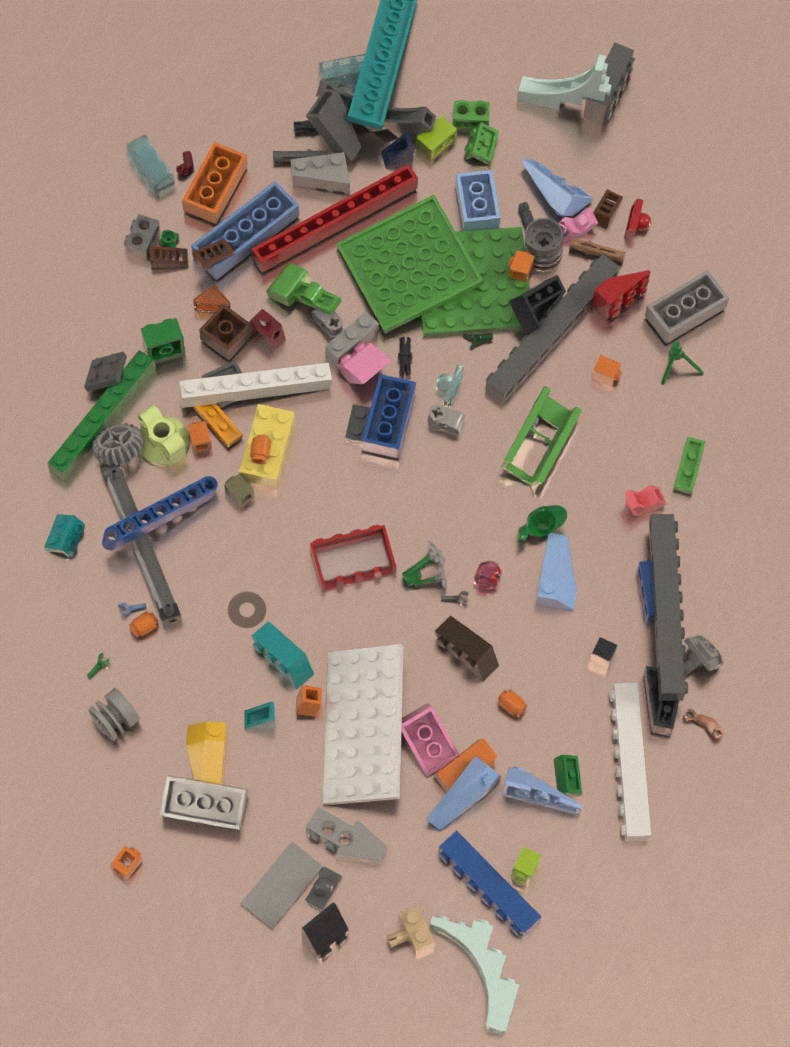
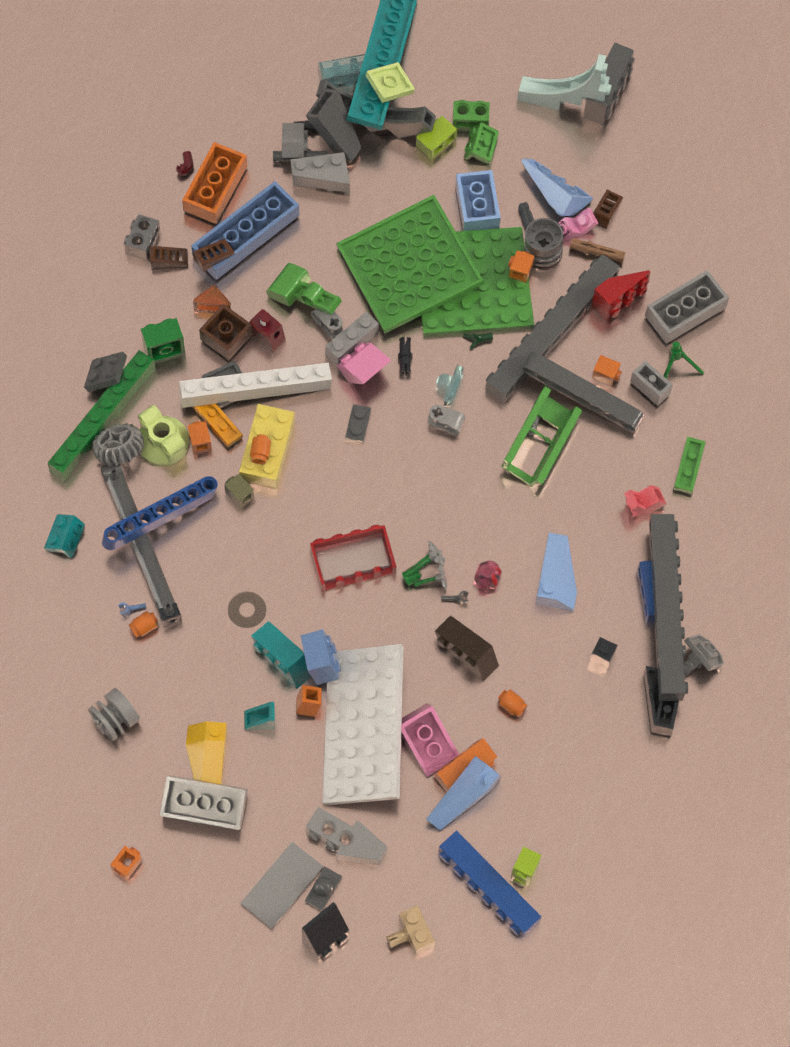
green hand [87,653,109,678] -> none
clear light blue brick [126,135,175,194] -> none
green plate [158,230,179,248] -> none
red brick [252,164,418,273] -> none
blue brick [362,374,416,458] -> none
dark blue slope [381,133,414,167] -> none
light aqua arch [430,915,519,1036] -> none
light blue wedge [502,767,582,814] -> none
black wedge [508,275,566,335] -> none
green hair [518,505,567,540] -> none
green slope [554,754,582,796] -> none
white brick [609,682,651,842] -> none
red tile [624,199,651,239] -> none
nougat arm [683,709,724,739] -> none
none -> light grey brick [282,123,308,158]
none -> medium blue brick [300,629,341,685]
none -> yellowish green plate [366,62,415,103]
none -> dark grey beam [522,352,644,432]
none -> light grey brick [630,360,673,406]

